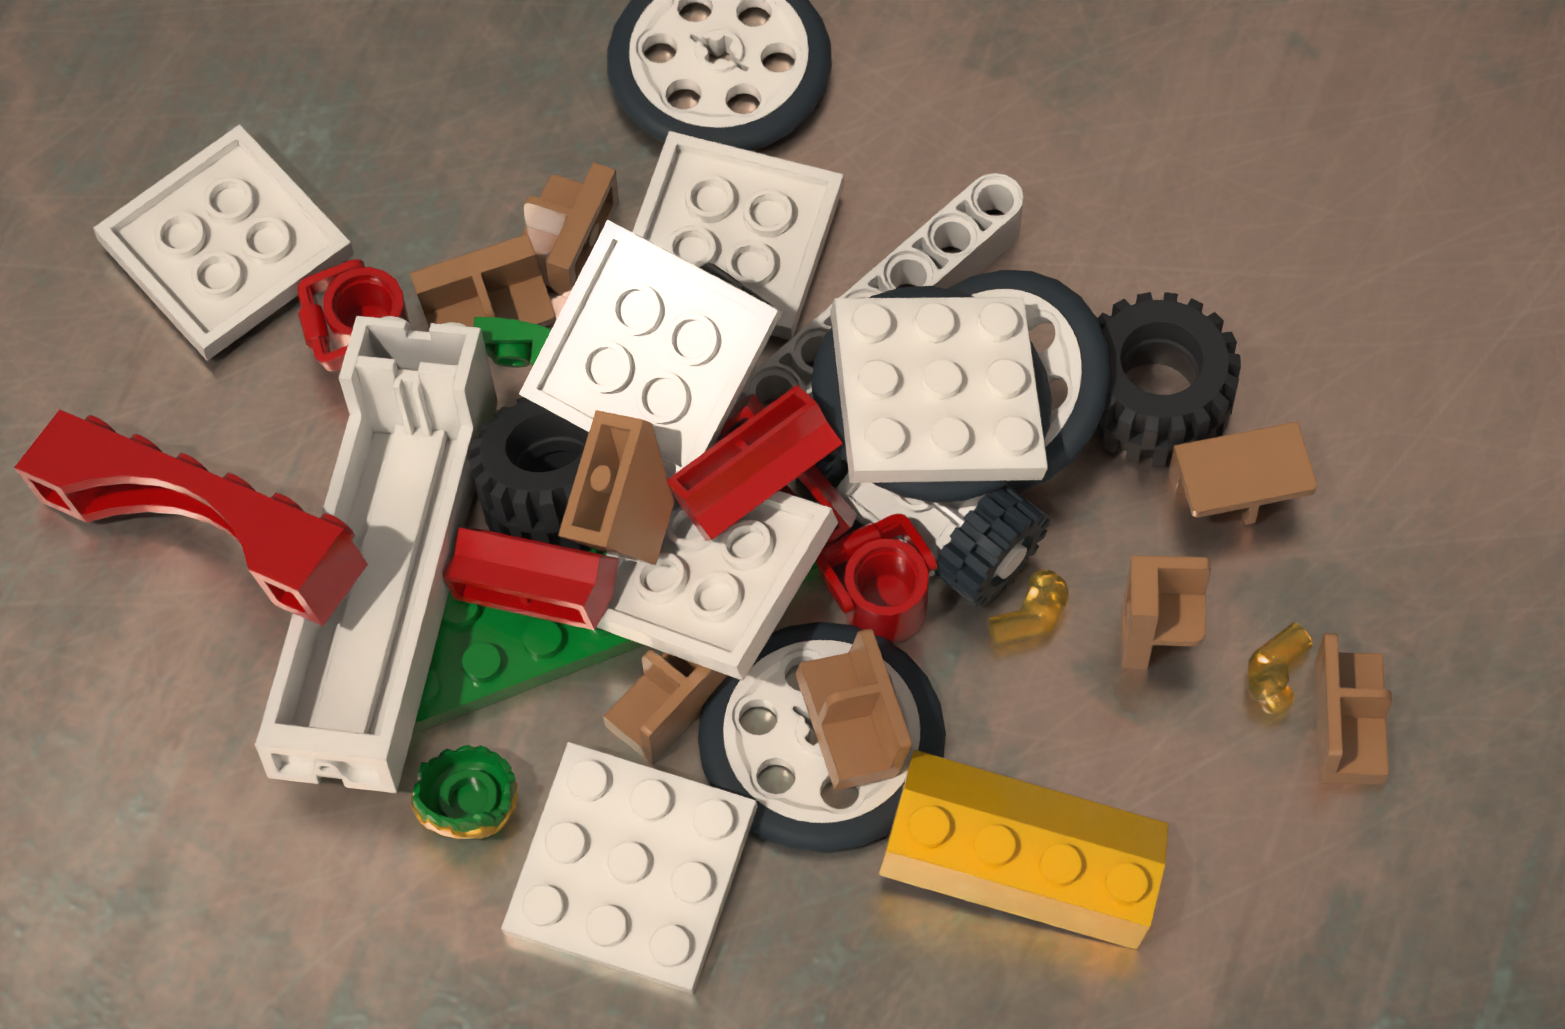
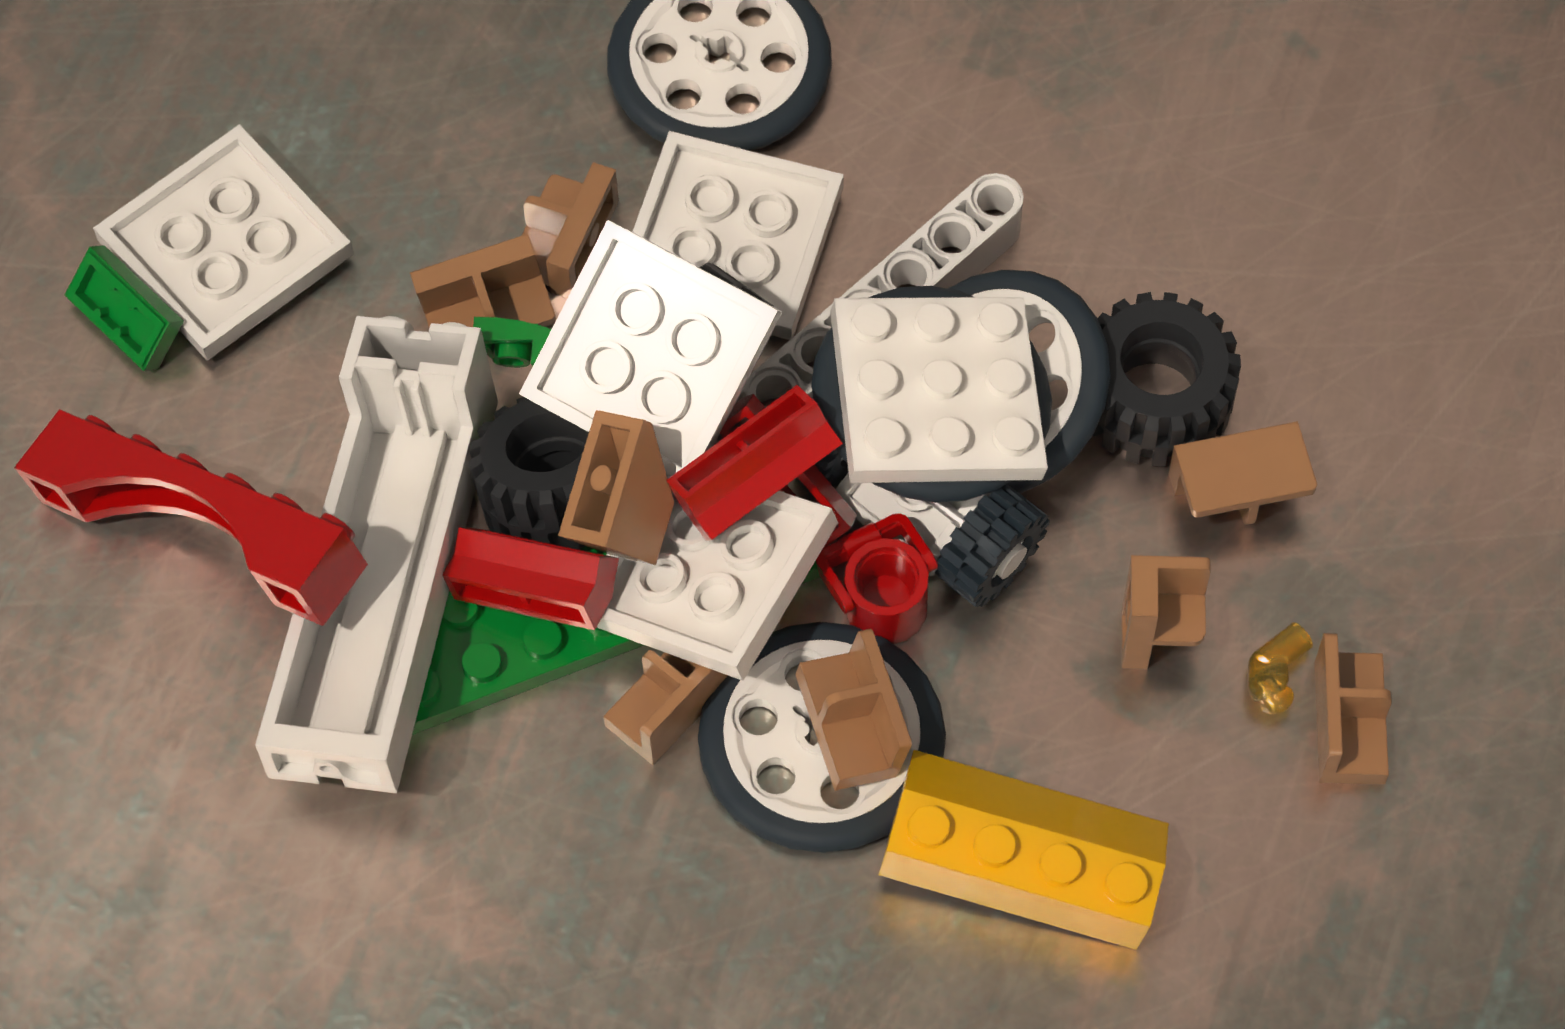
red piece [298,259,410,371] -> none
green hair [411,745,518,839] -> none
white plate [501,742,758,995] -> none
clear yellow arm [987,569,1069,649] -> none
none -> green plate [64,245,184,371]

